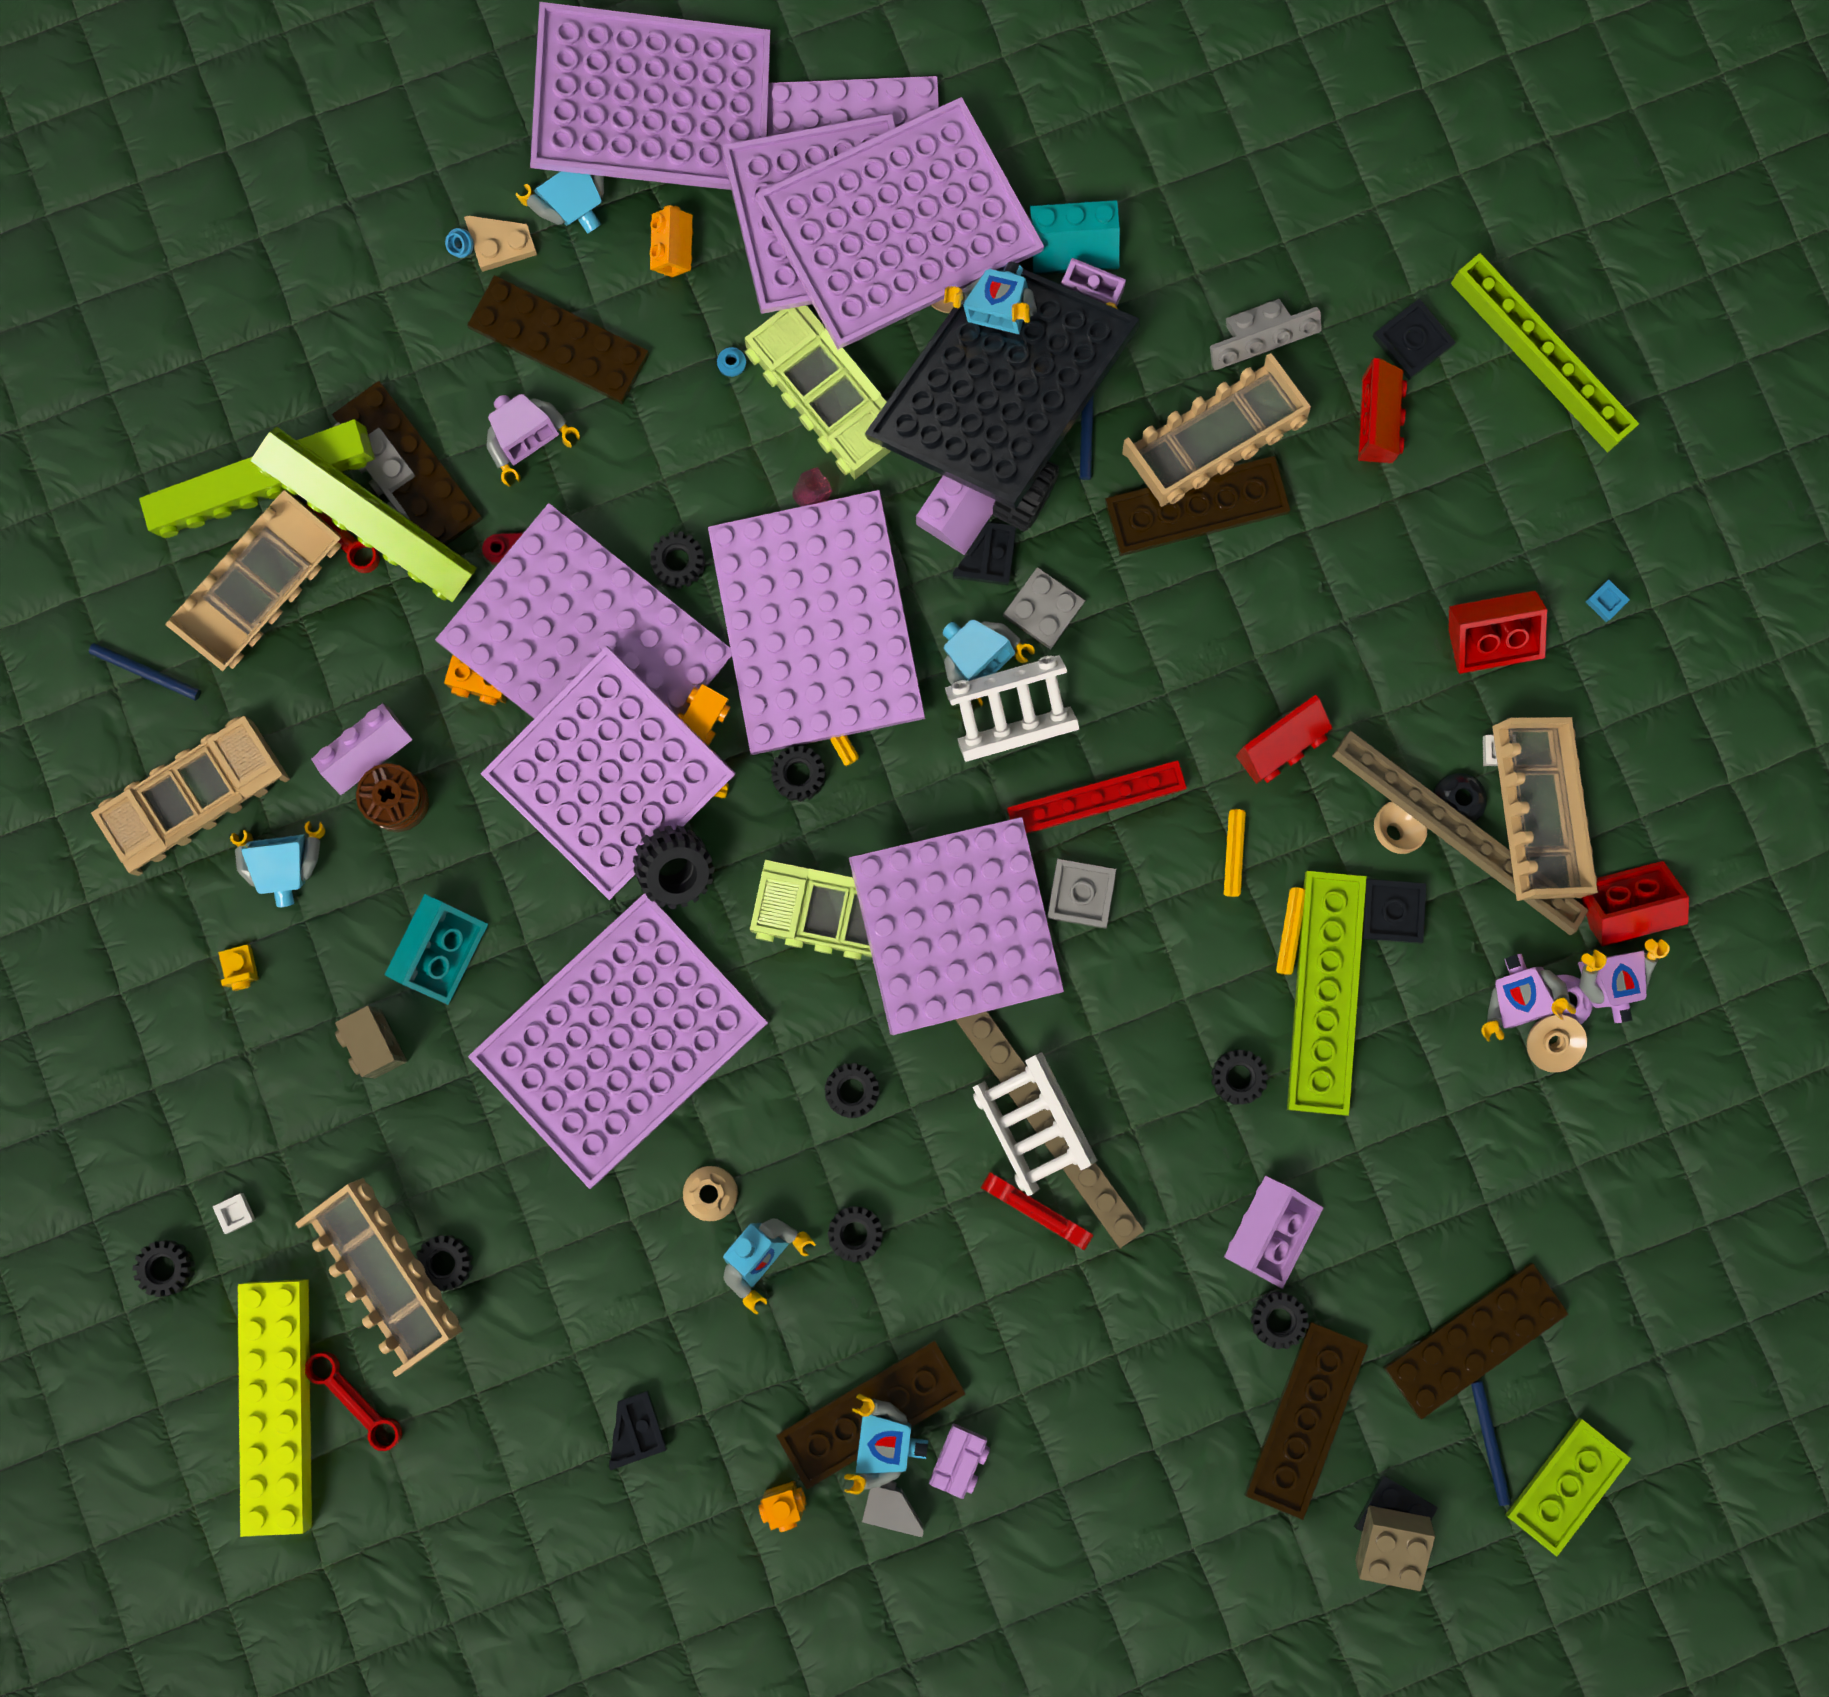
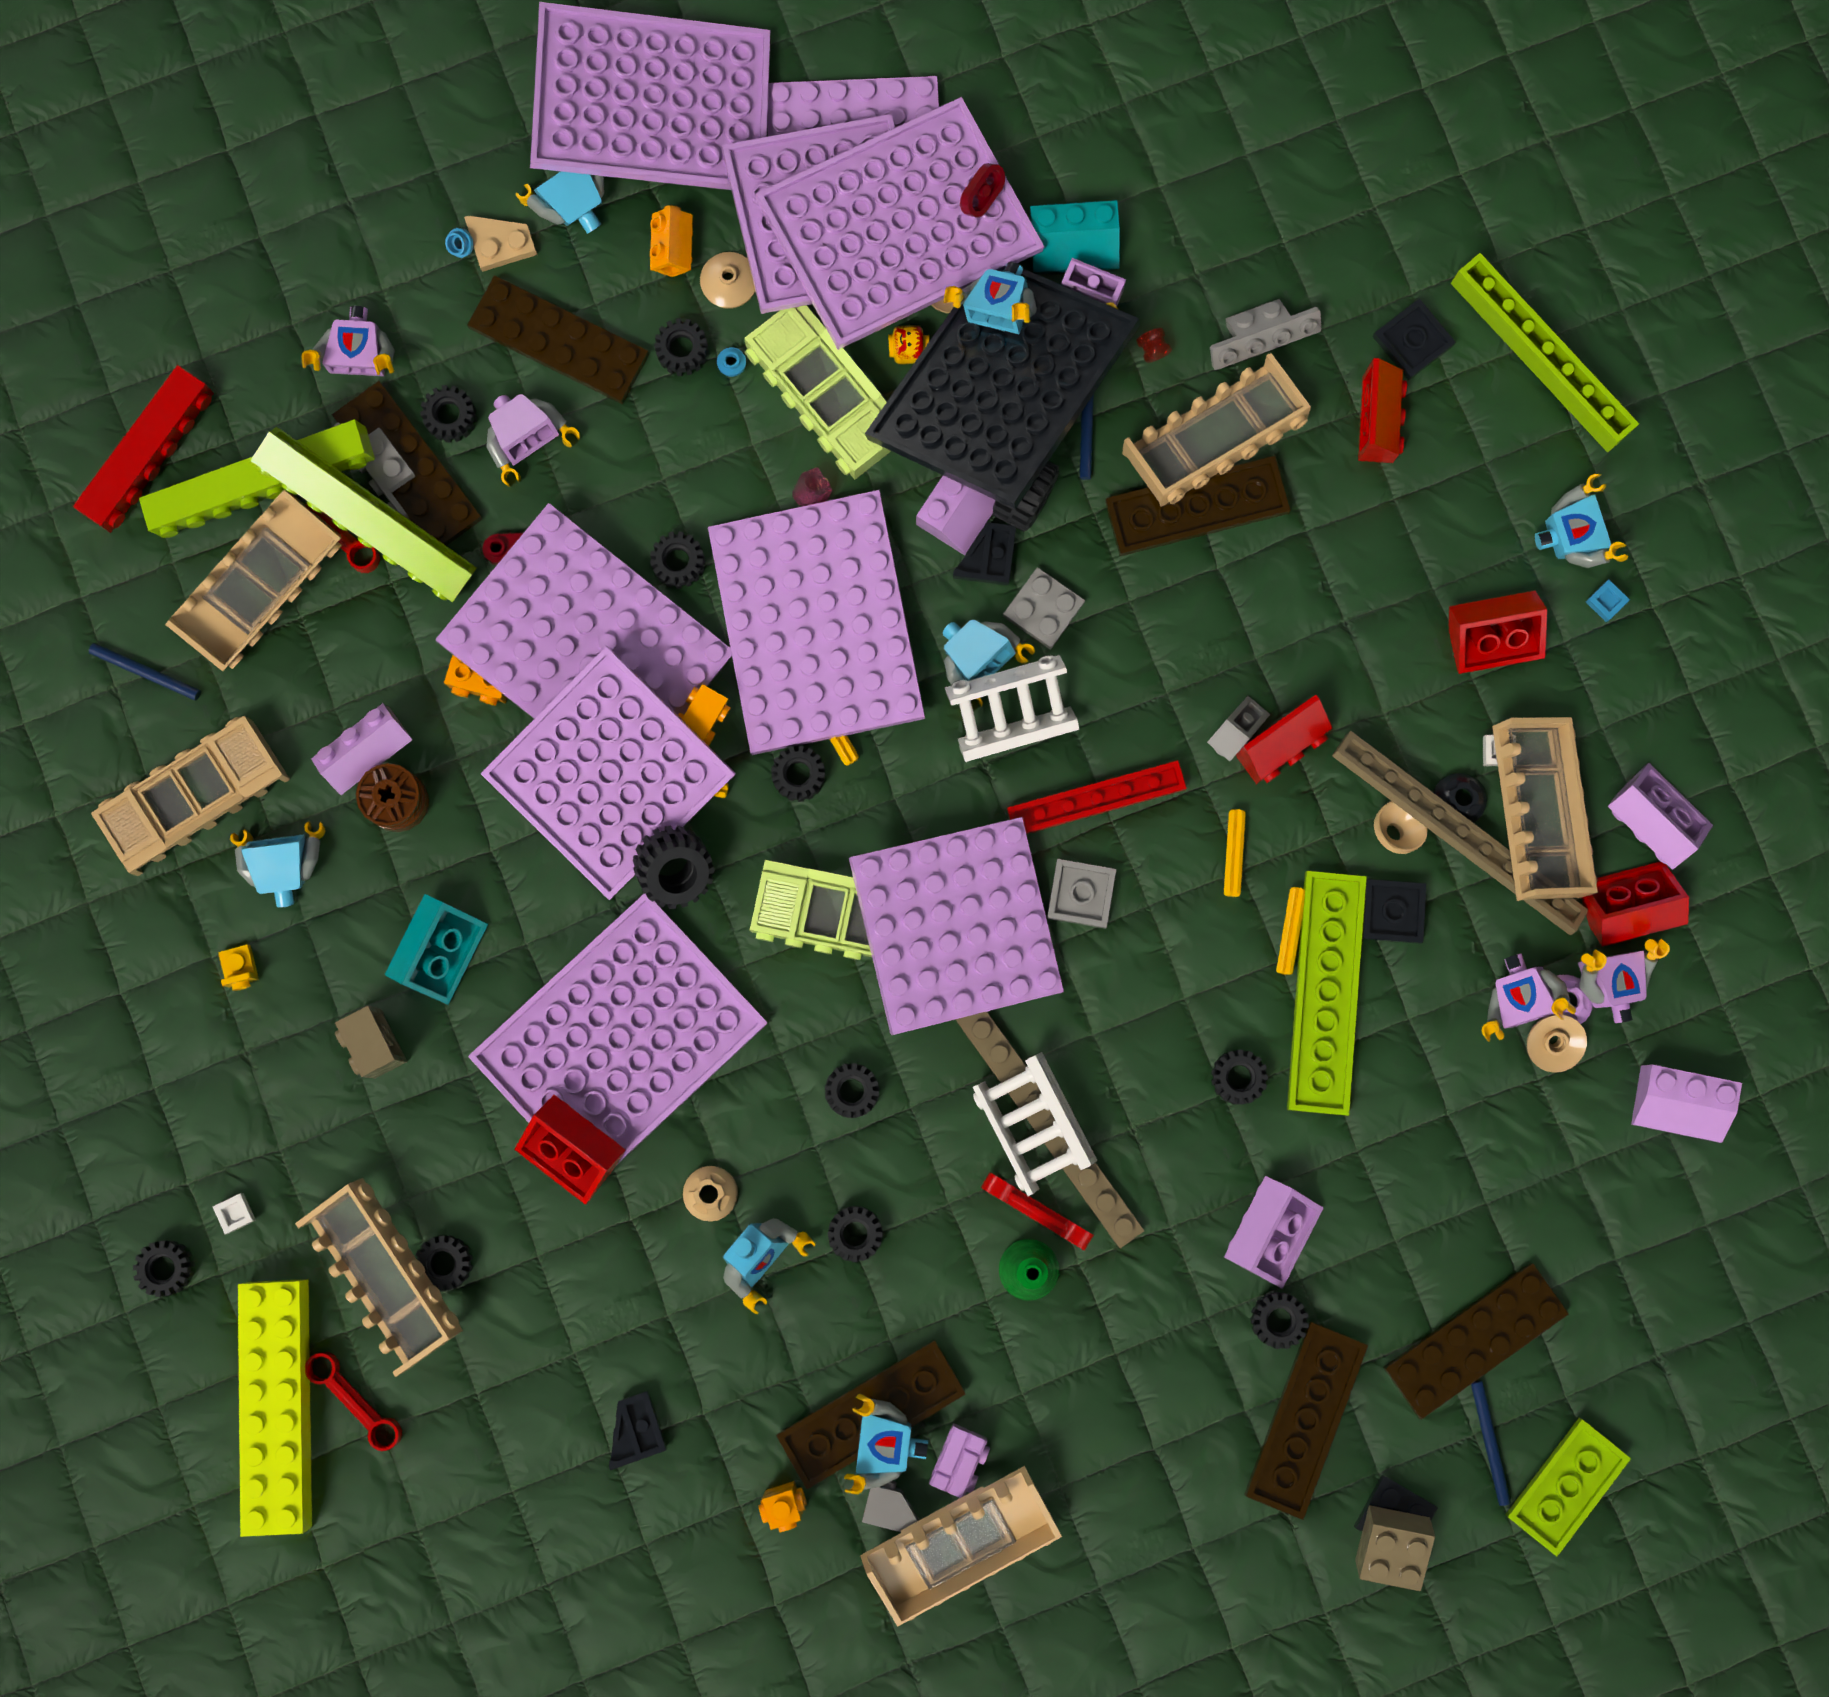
none -> red brick [72,365,214,533]
none -> torso [301,306,395,376]
none -> black tyre [420,385,477,443]
none -> red slope [514,1095,626,1205]
none -> black tyre [654,318,709,376]
none -> tan dish [700,252,755,309]
none -> tan window [860,1466,1062,1627]
none -> yellow head [888,325,929,364]
none -> dark red plate [960,163,1005,217]
none -> green cone [999,1239,1059,1301]
none -> clear red wheel [1136,328,1172,363]
none -> light grey slope [1207,696,1270,761]
none -> torso [1535,474,1628,568]
none -> lavender slope [1608,763,1713,870]
none -> lavender slope [1631,1065,1742,1143]

